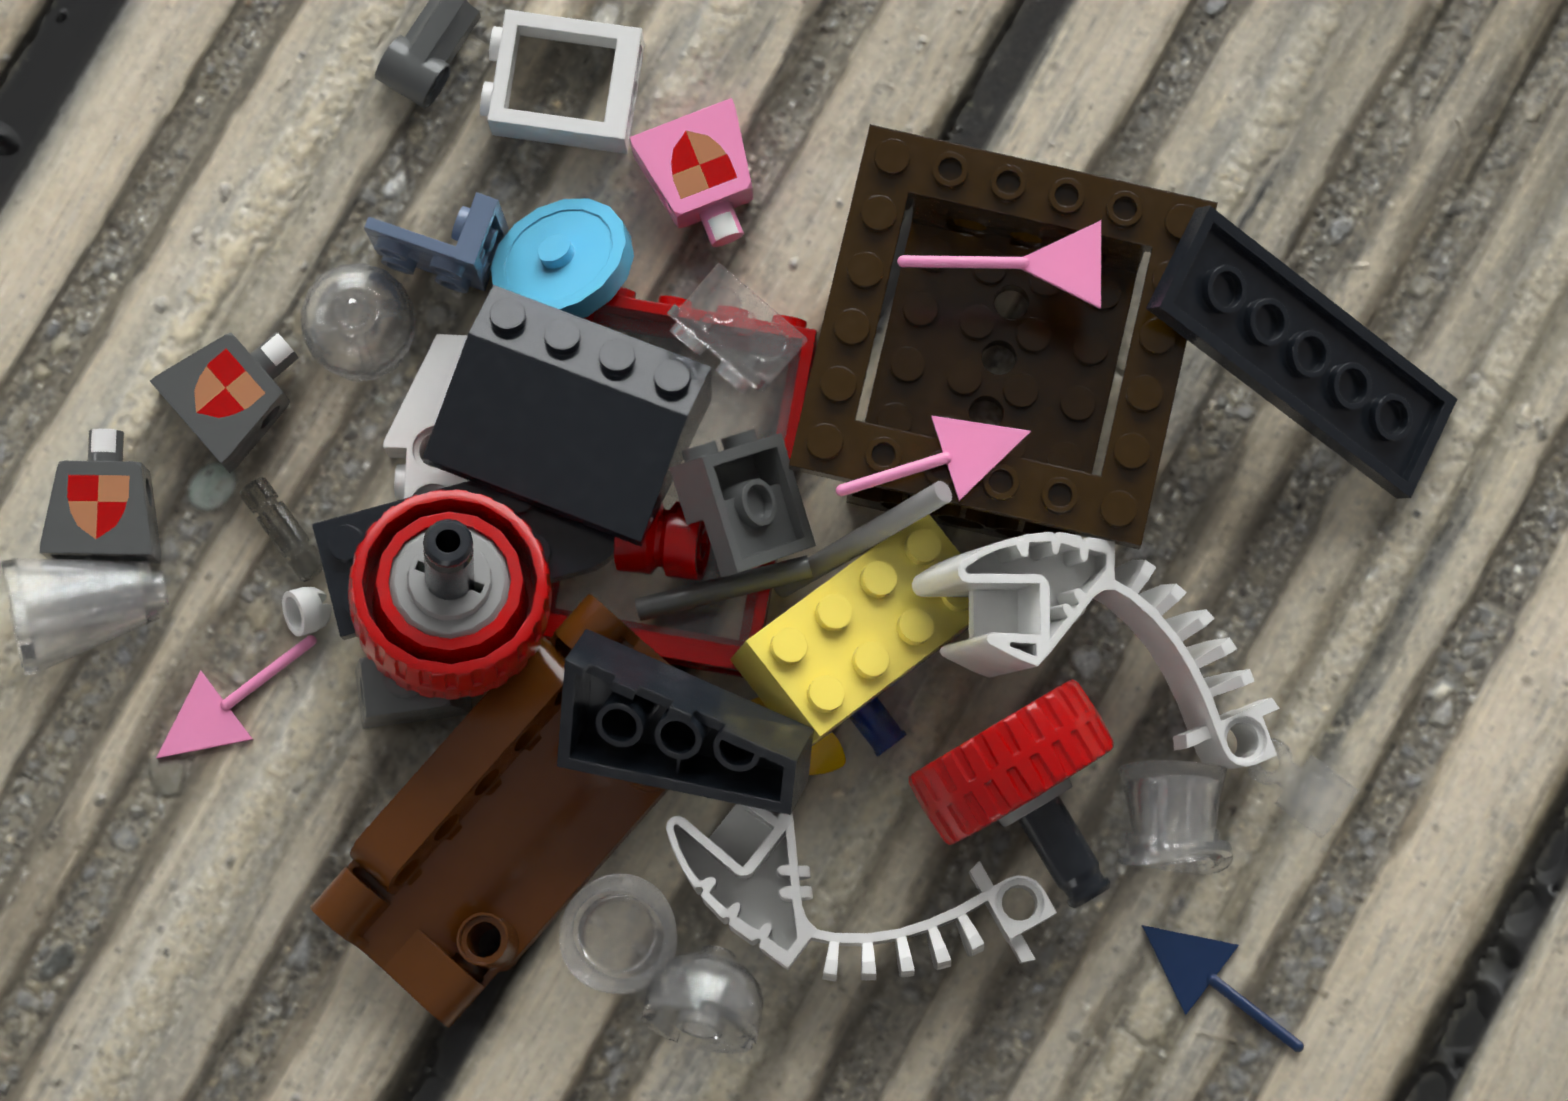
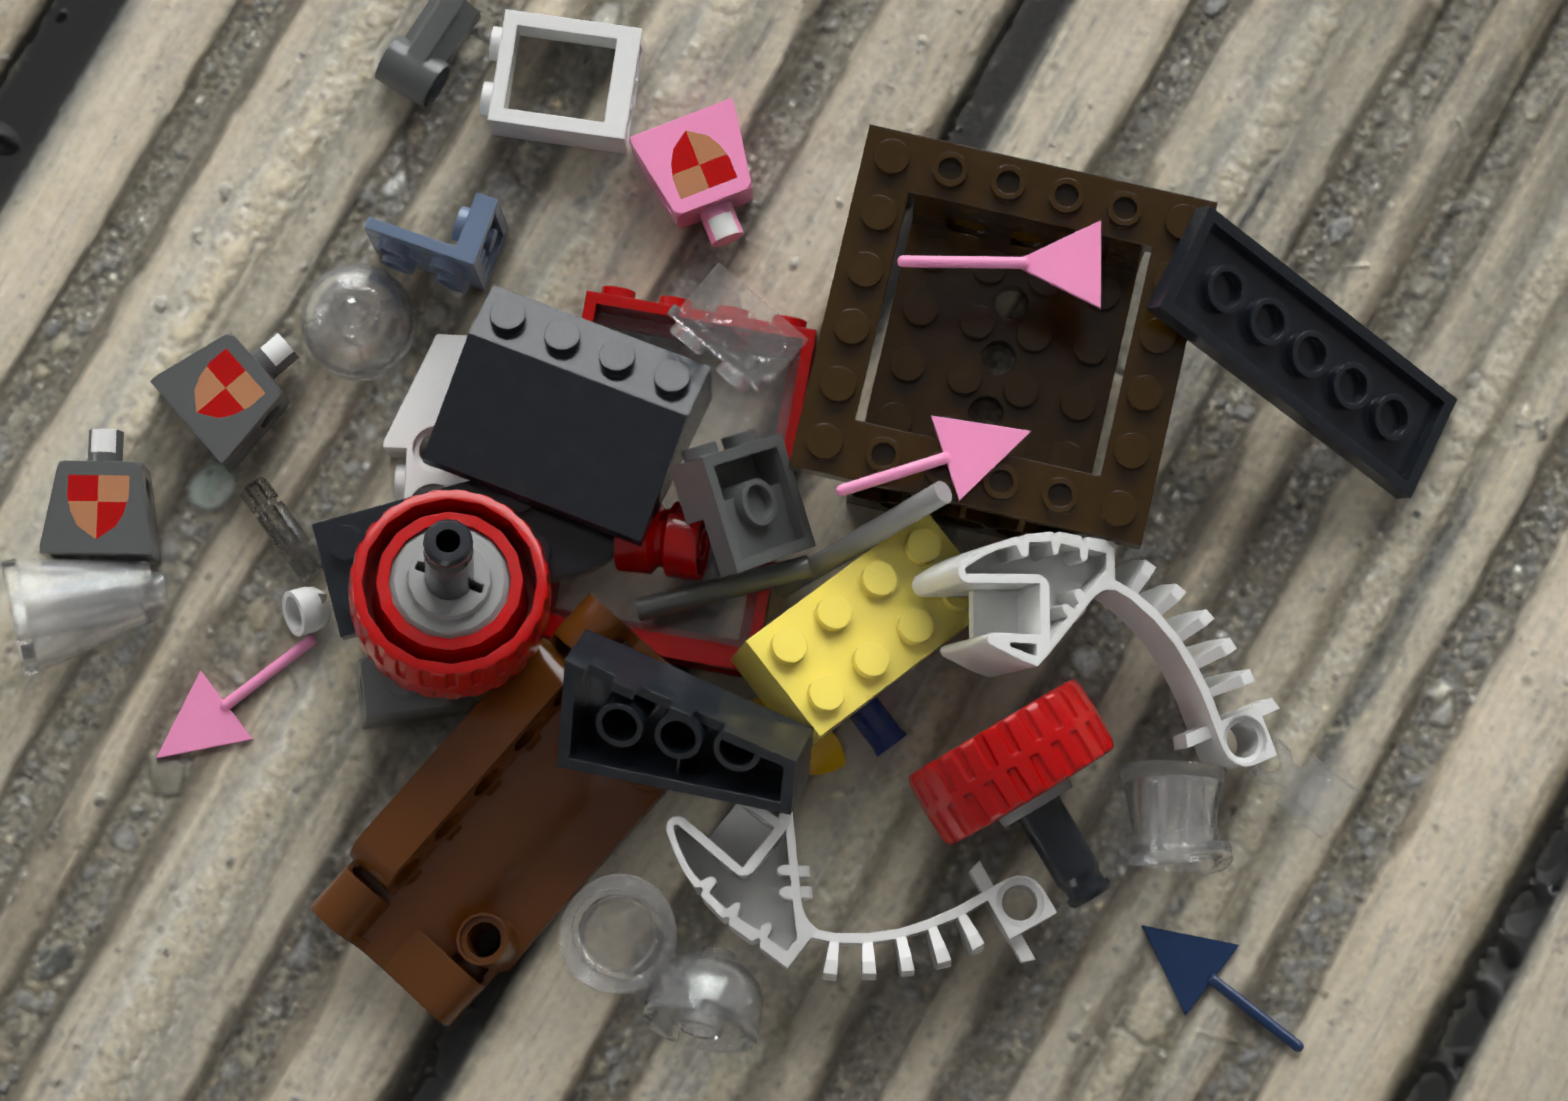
medium azure wheel [491,198,634,318] -> none

